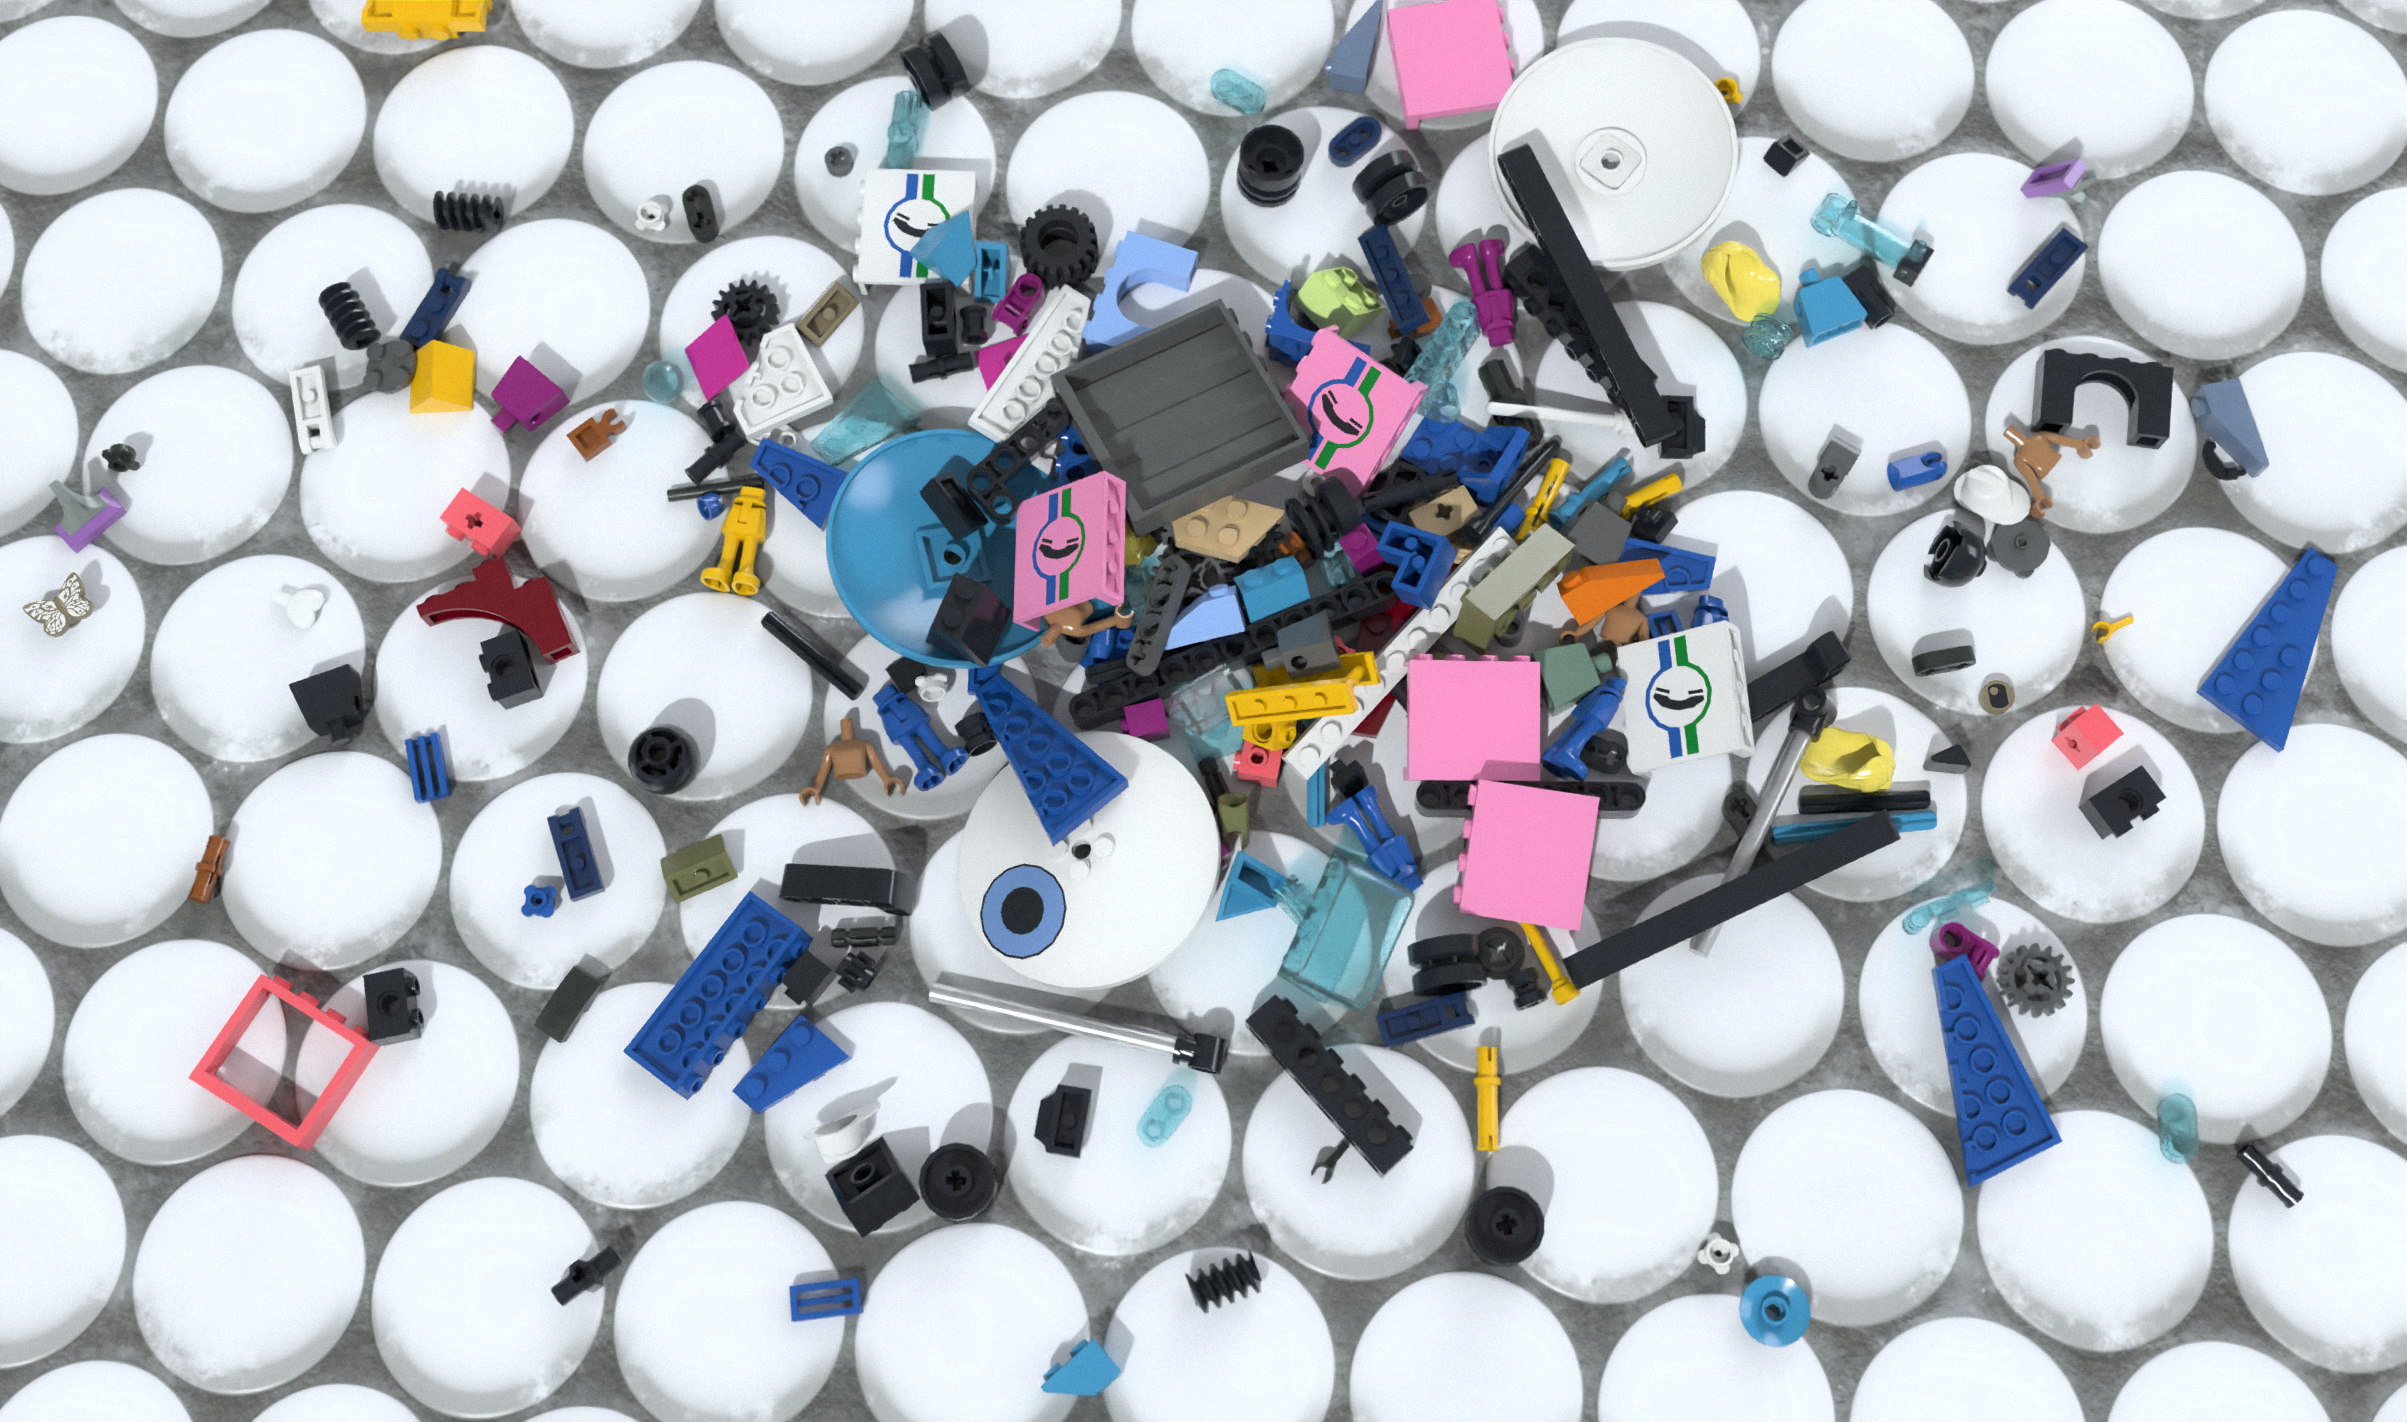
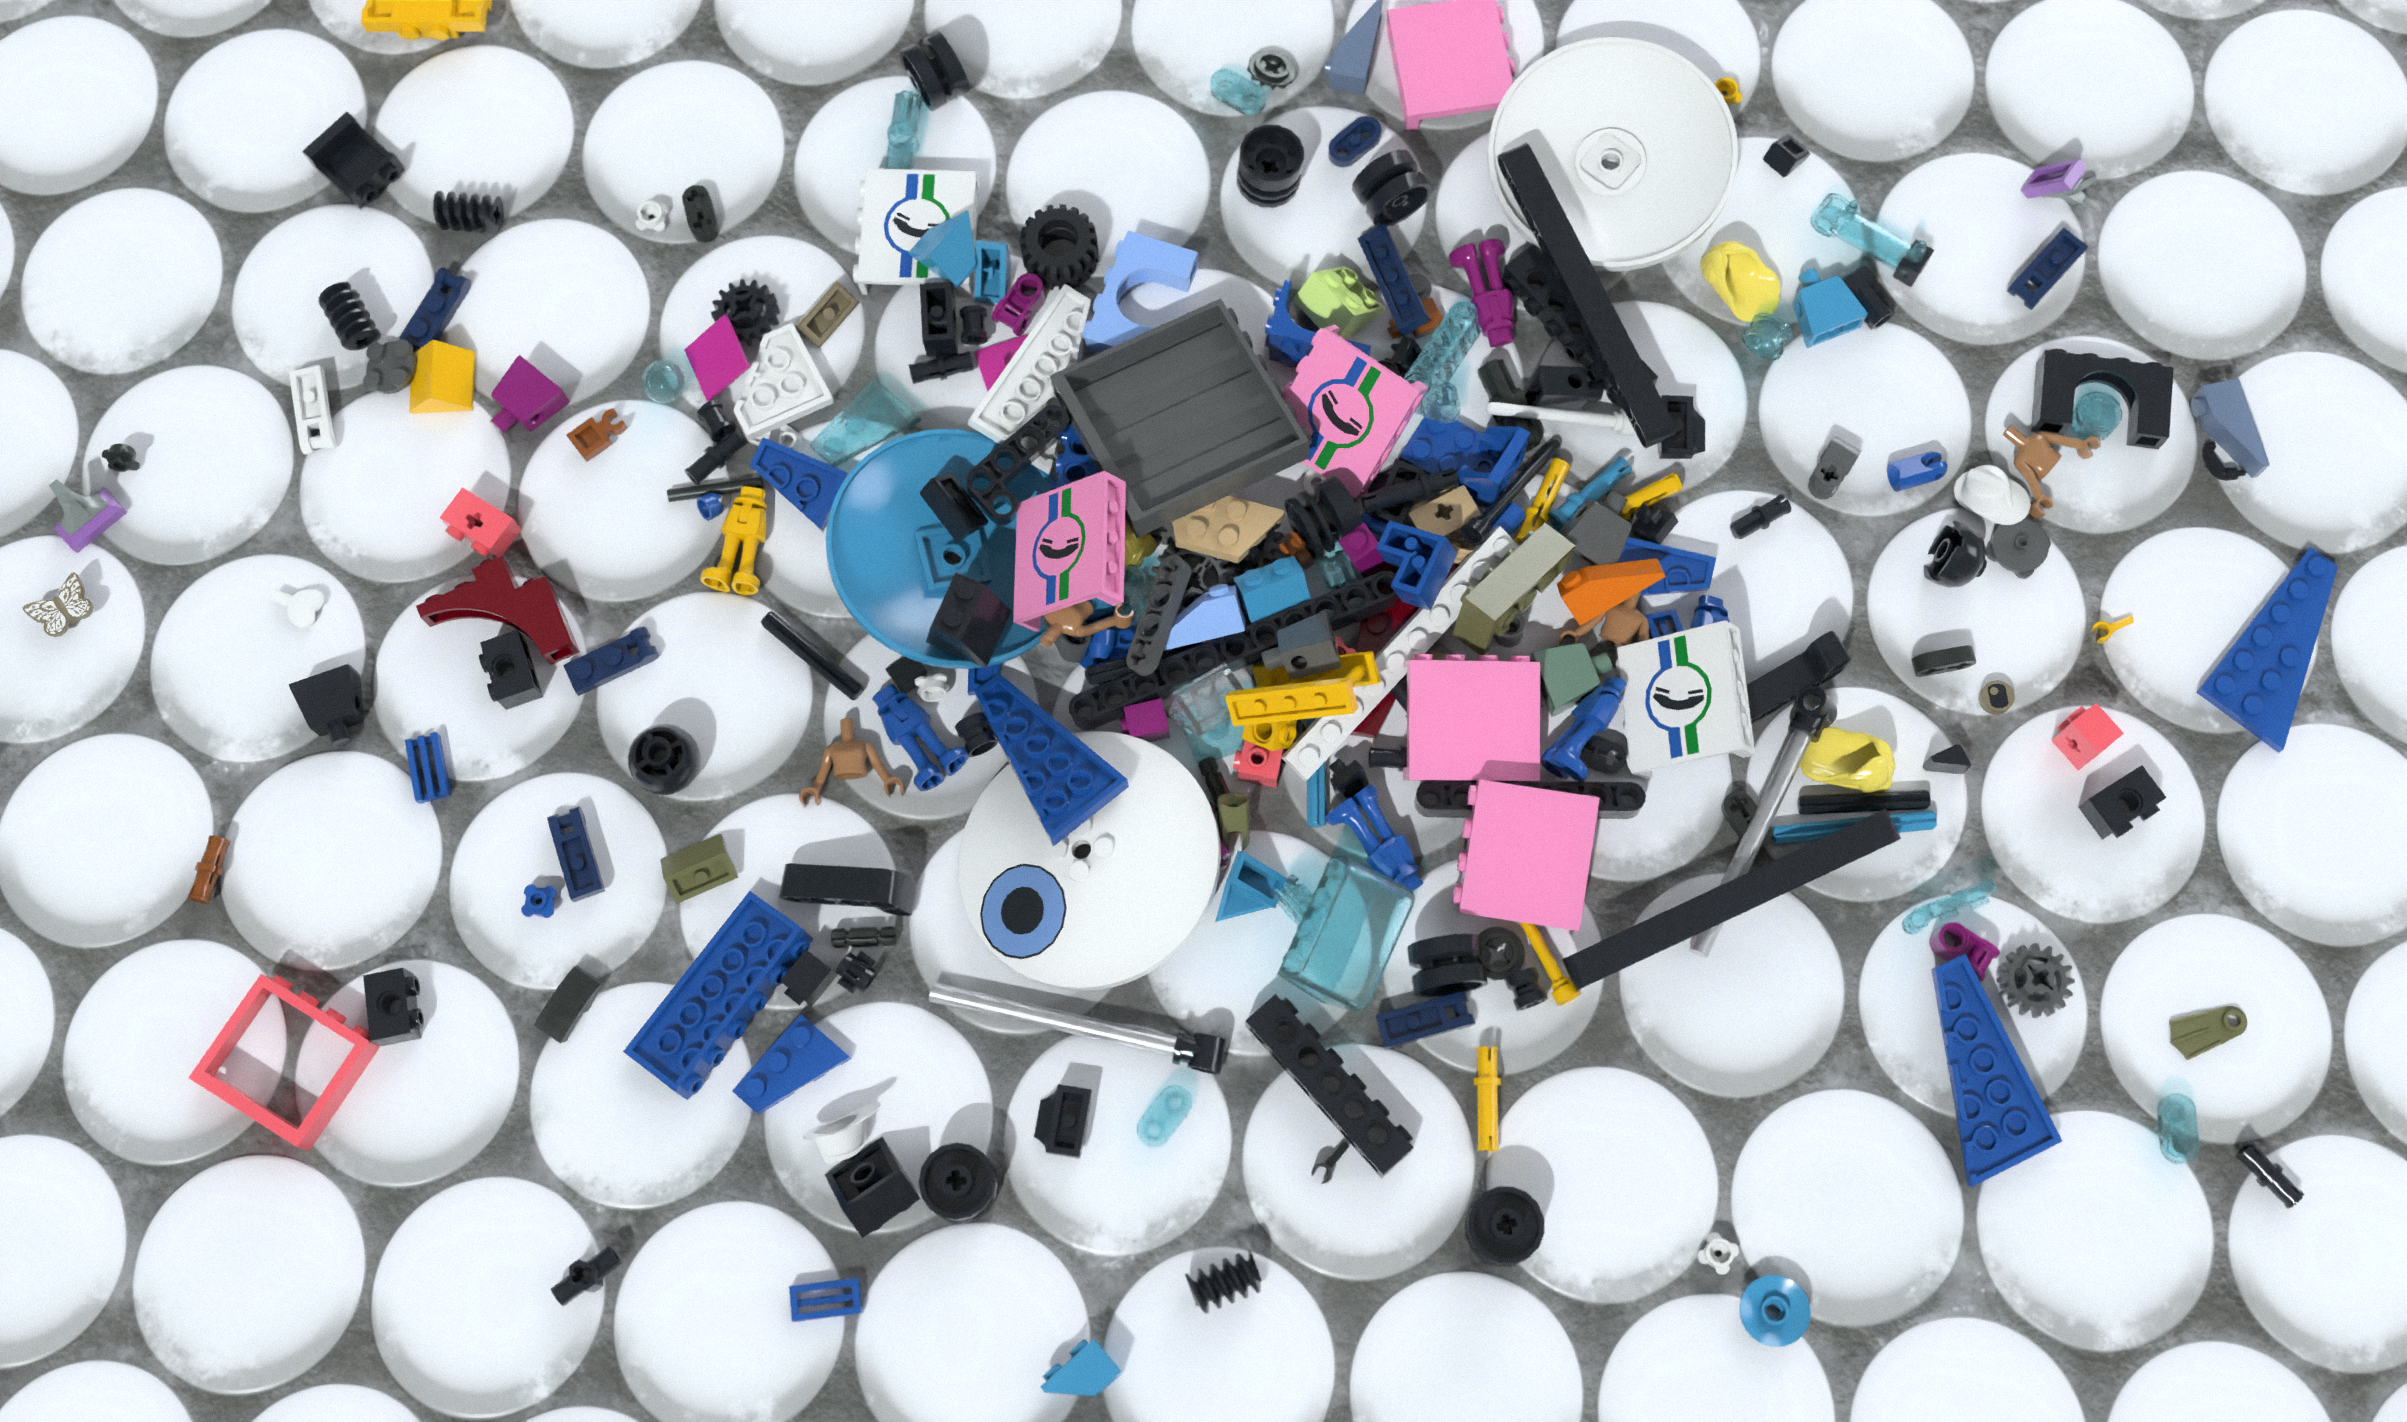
dark grey bush [824,146,854,178] -> none
none -> black panel [302,111,405,209]
none -> dark blue plate [563,626,659,696]
none -> pearl dark grey gear [1247,50,1295,90]
none -> black pin [1368,745,1407,772]
none -> black torso [1523,365,1603,420]
none -> black axle [1730,494,1791,539]
none -> clear light blue wheel [2071,391,2122,441]
none -> olive piece [2169,1006,2247,1060]

